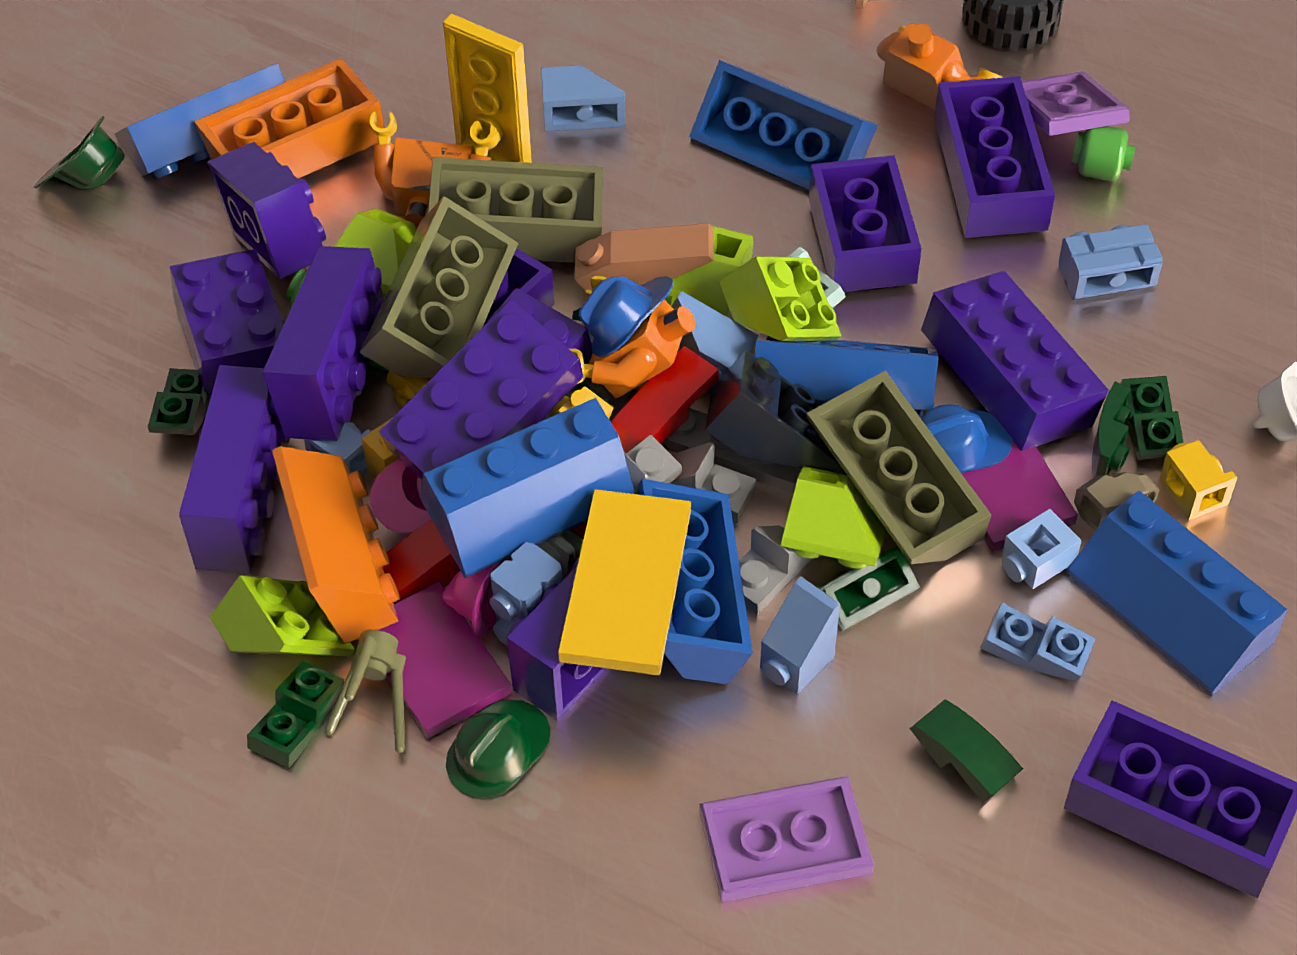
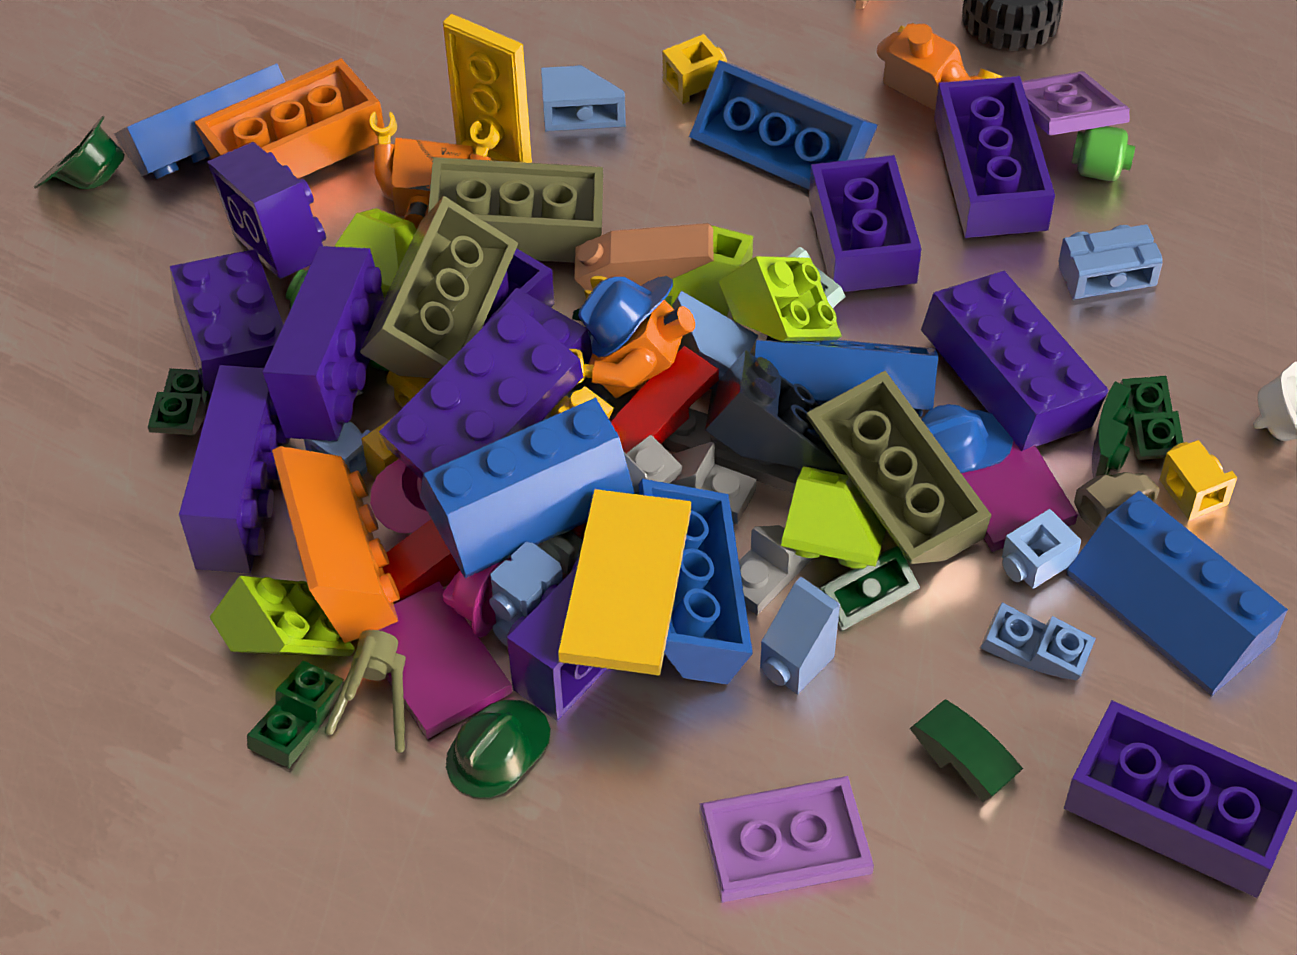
none -> yellow brick [662,34,727,104]

